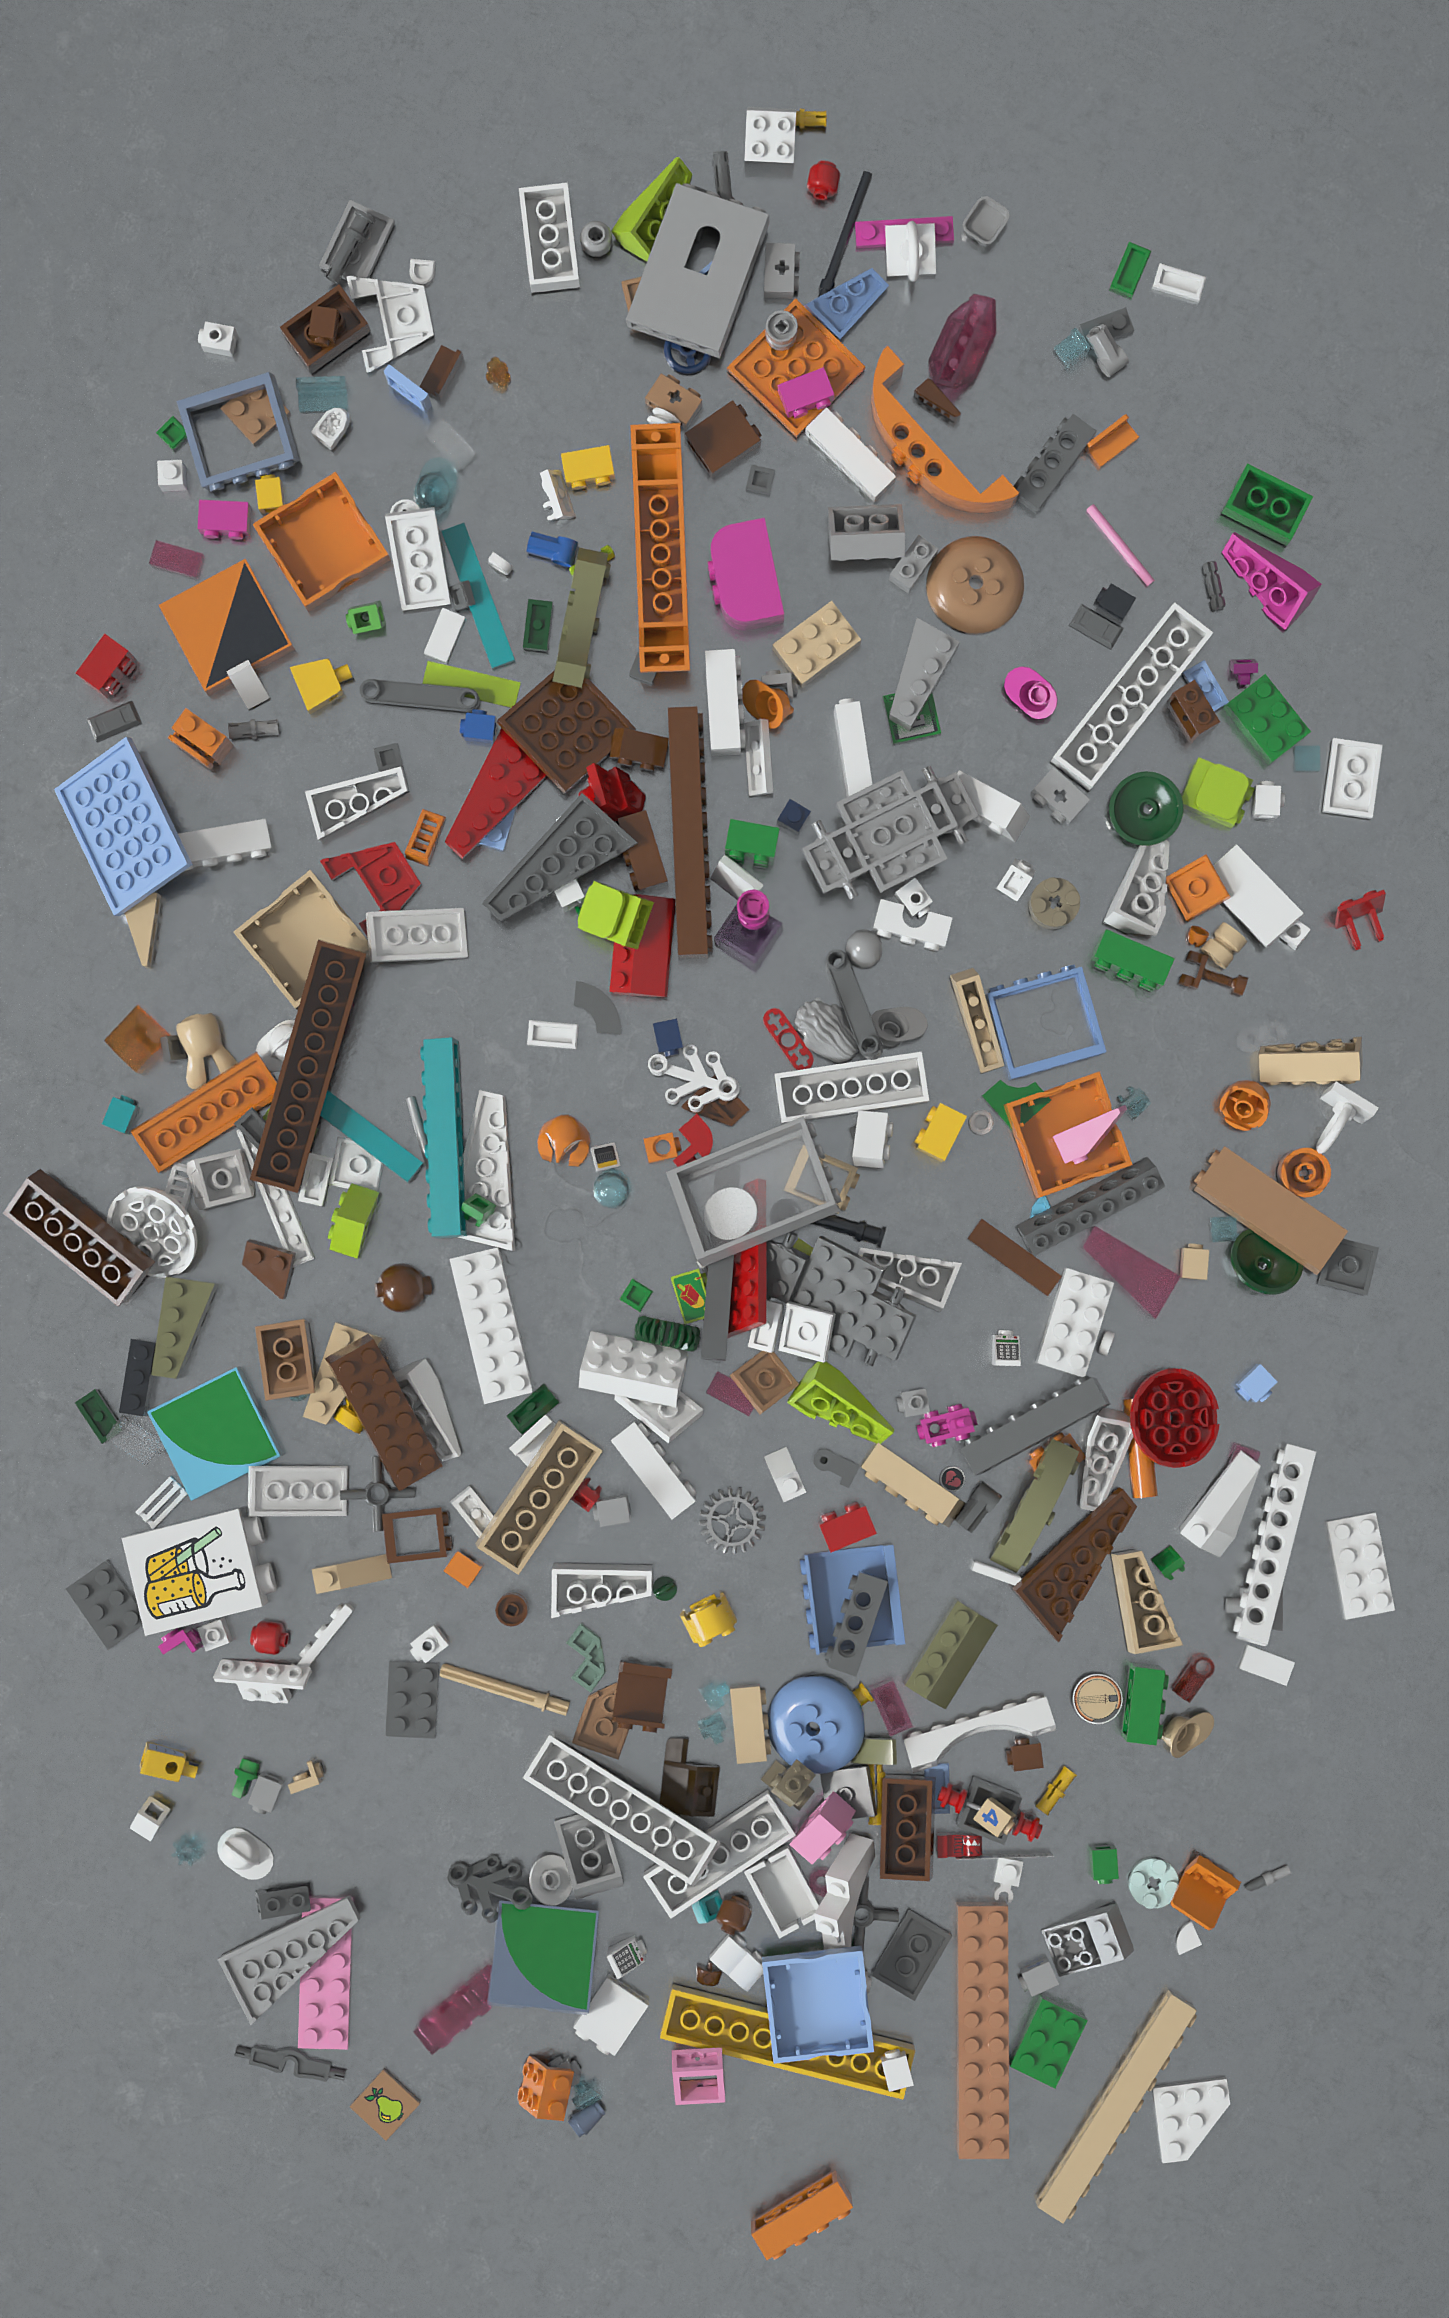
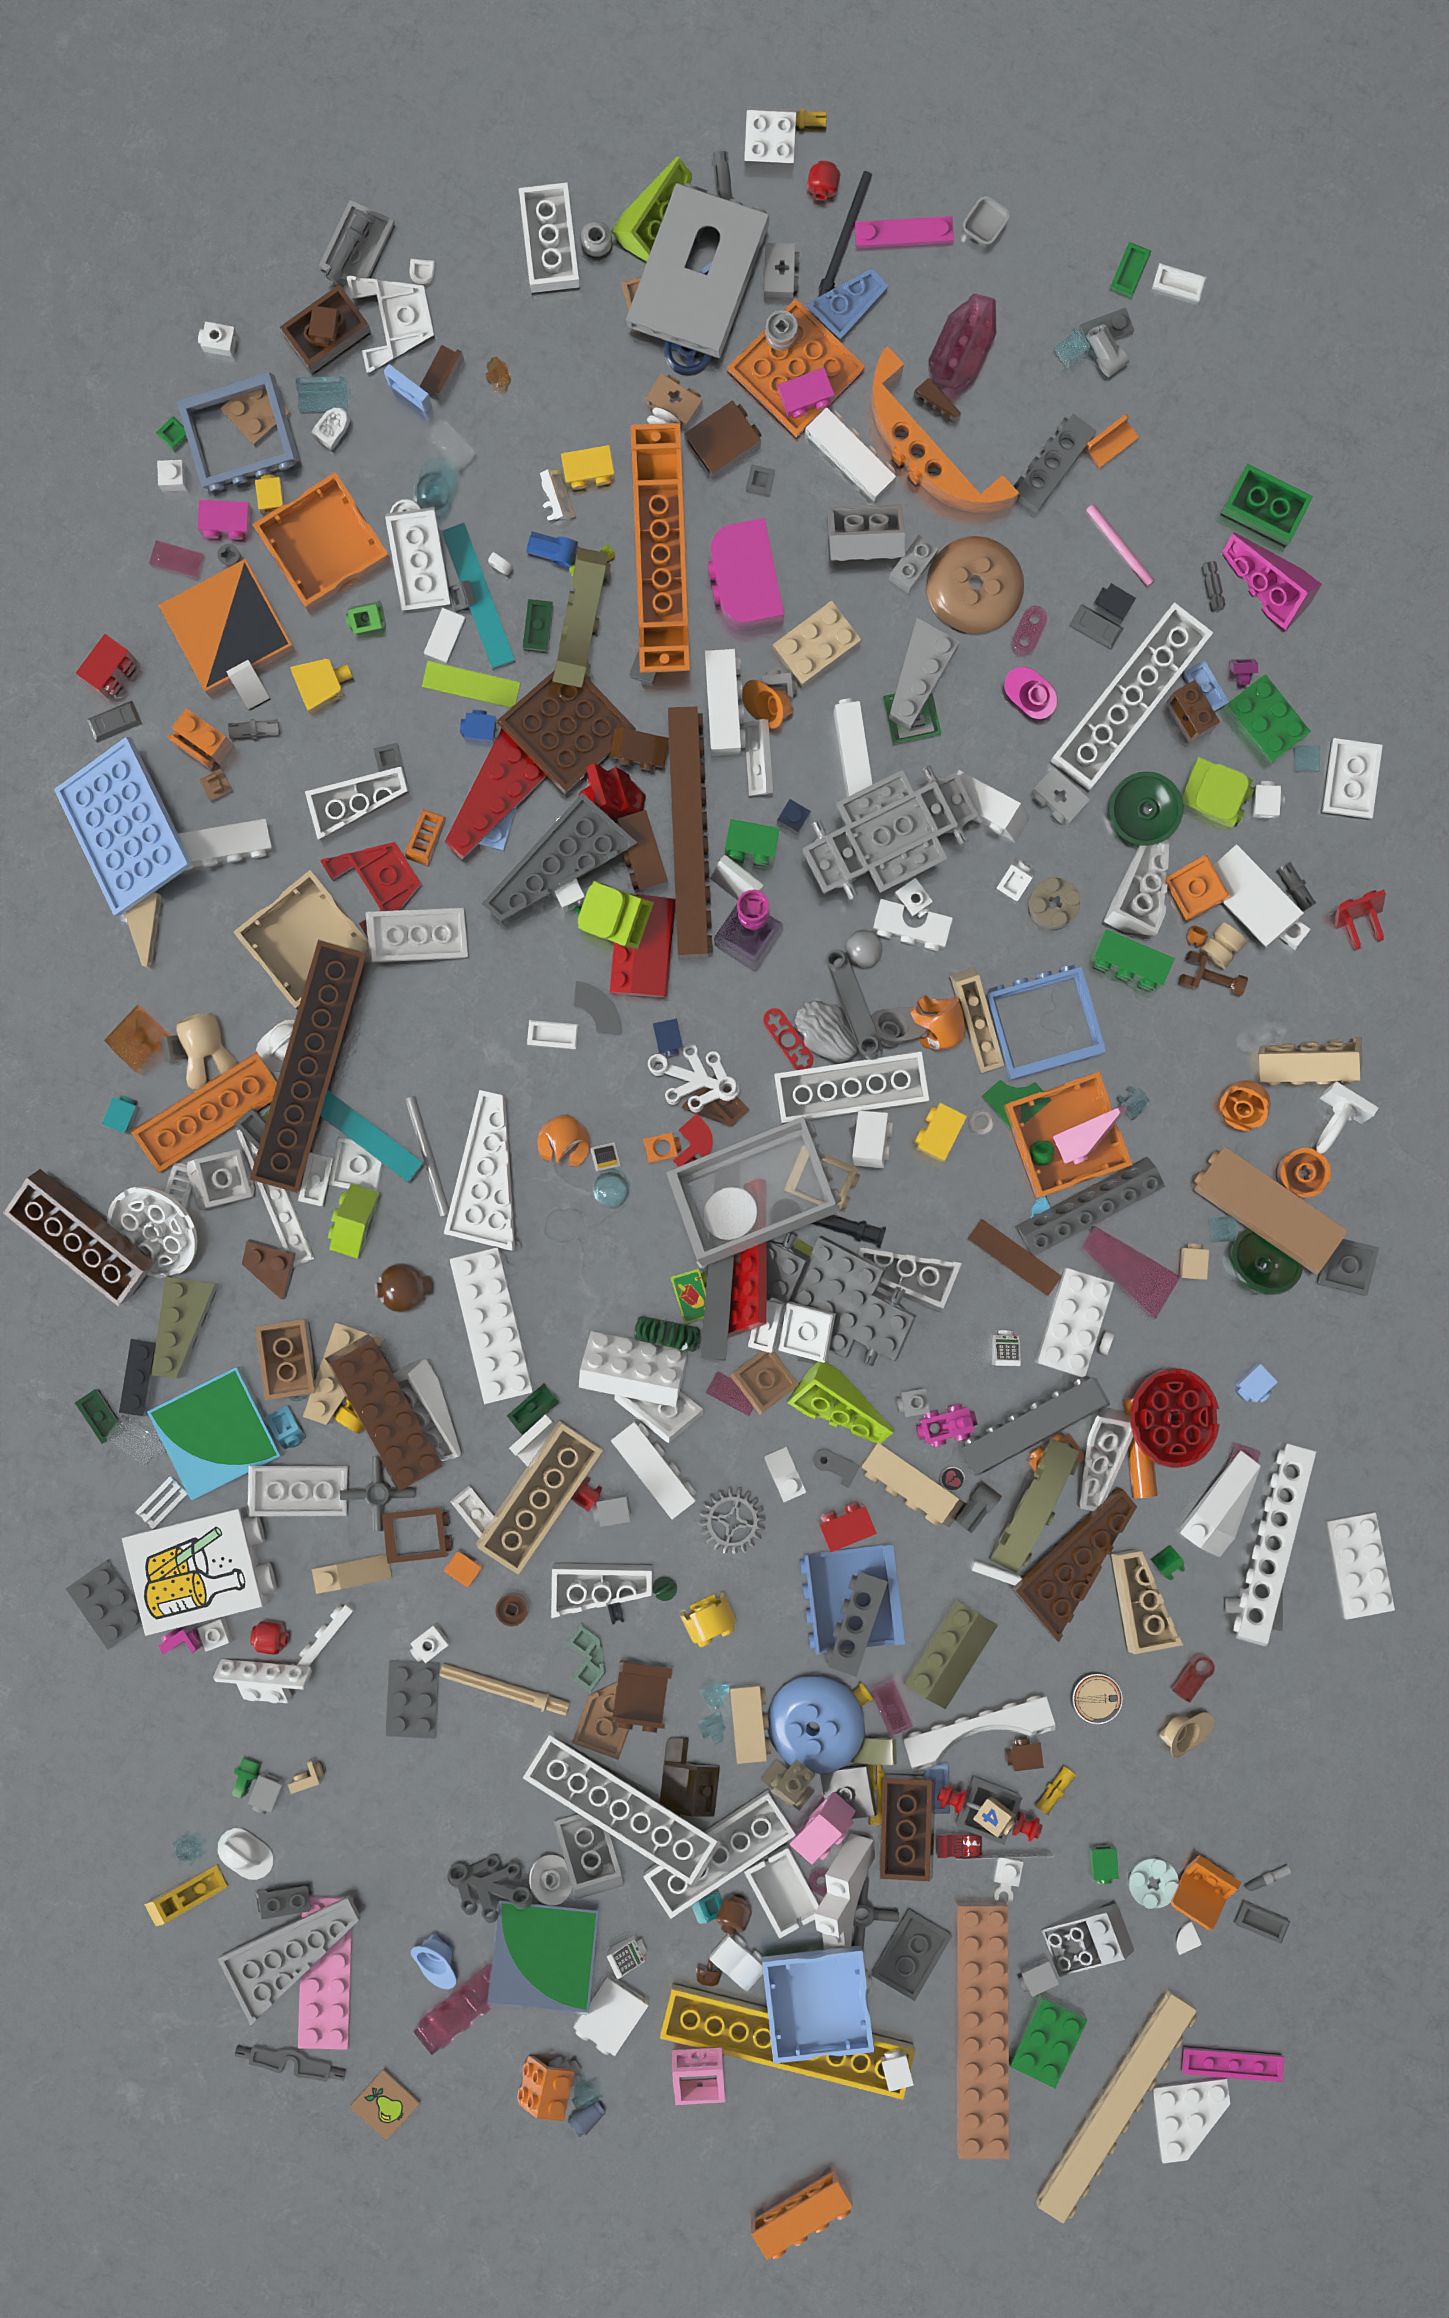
white brick [130,1796,171,1841] -> none
yellow torso [140,1742,199,1782] -> none
dark grey piece [359,679,480,712] -> none
teal brick [420,1037,467,1238] -> none
green tile [461,1193,496,1227] -> none
green tile [620,1278,653,1312] -> none
white tile [885,221,936,282] -> none
green brick [1121,1662,1169,1746] -> none
white tile [1239,1645,1295,1686] -> none
none -> yellow slope [144,1865,228,1926]
none -> medium nougat tile [199,768,233,802]
none -> dark grey bush [217,544,242,569]
none -> medium azure bracket [266,1405,306,1449]
none -> light blue piece [411,1934,457,1989]
none -> black bush [608,1602,625,1625]
none -> orange piece [910,994,965,1050]
none -> clear pink plate [1012,606,1047,654]
none -> green tile [1030,1141,1055,1166]
none -> dark pink plate [1182,2047,1285,2082]
none -> dark grey tile [1235,1901,1291,1944]
none -> dark grey pin [1277,861,1316,911]

